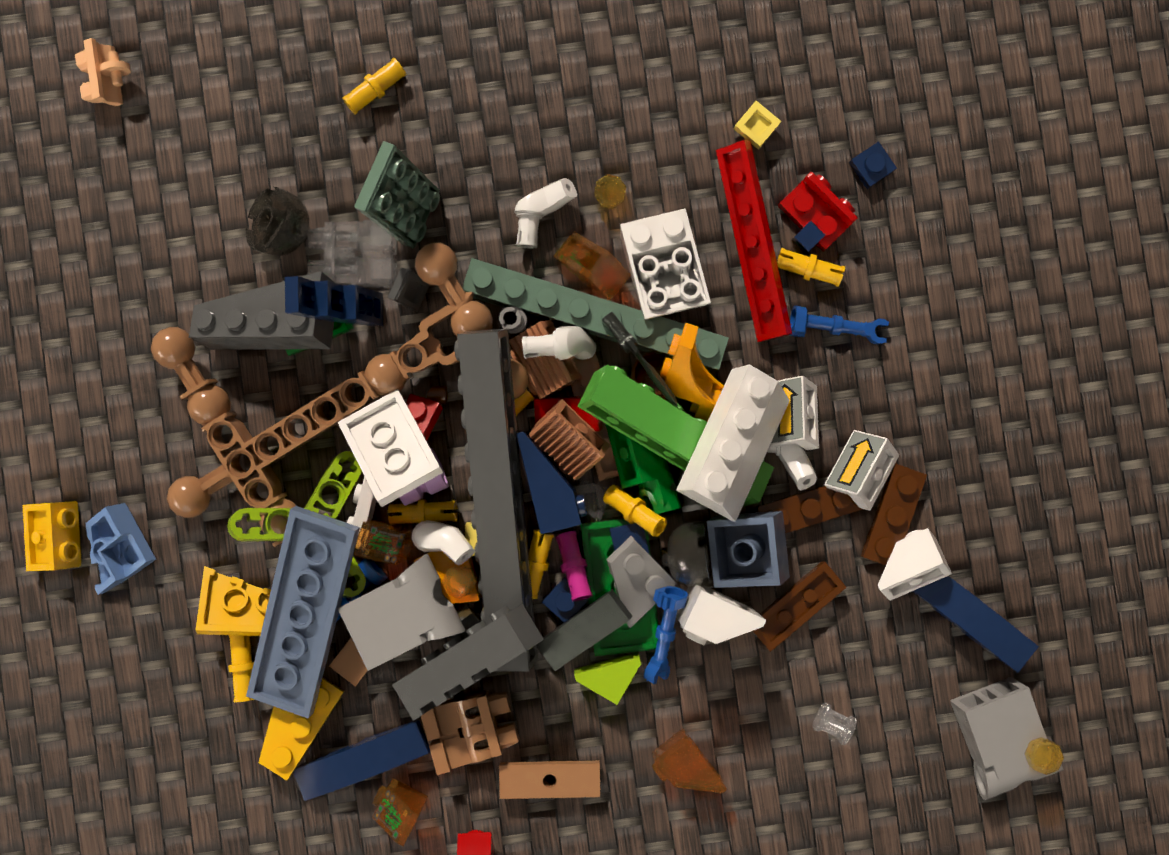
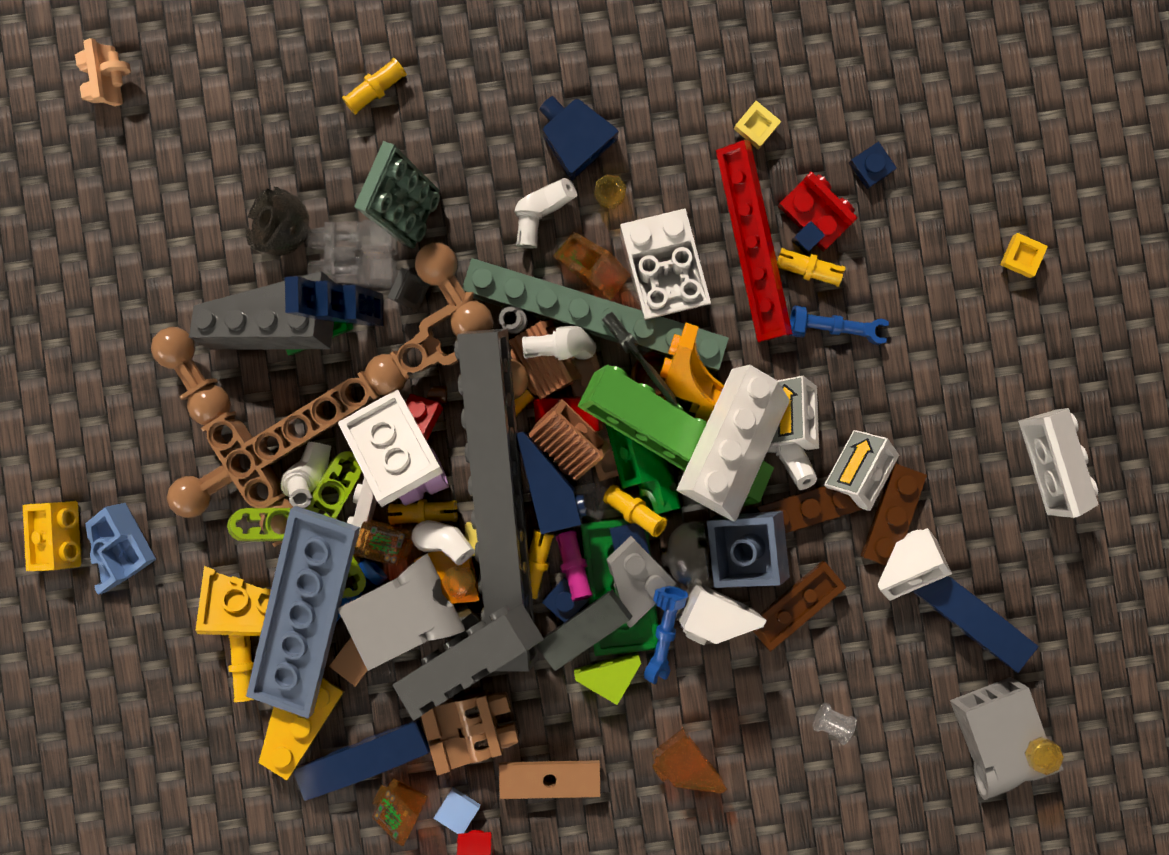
none -> white arm [281,442,331,508]
none -> light blue tile [434,787,480,834]
none -> dark blue torso [539,96,619,181]
none -> yellow plate [1000,233,1048,278]
none -> white slope [1019,408,1099,518]

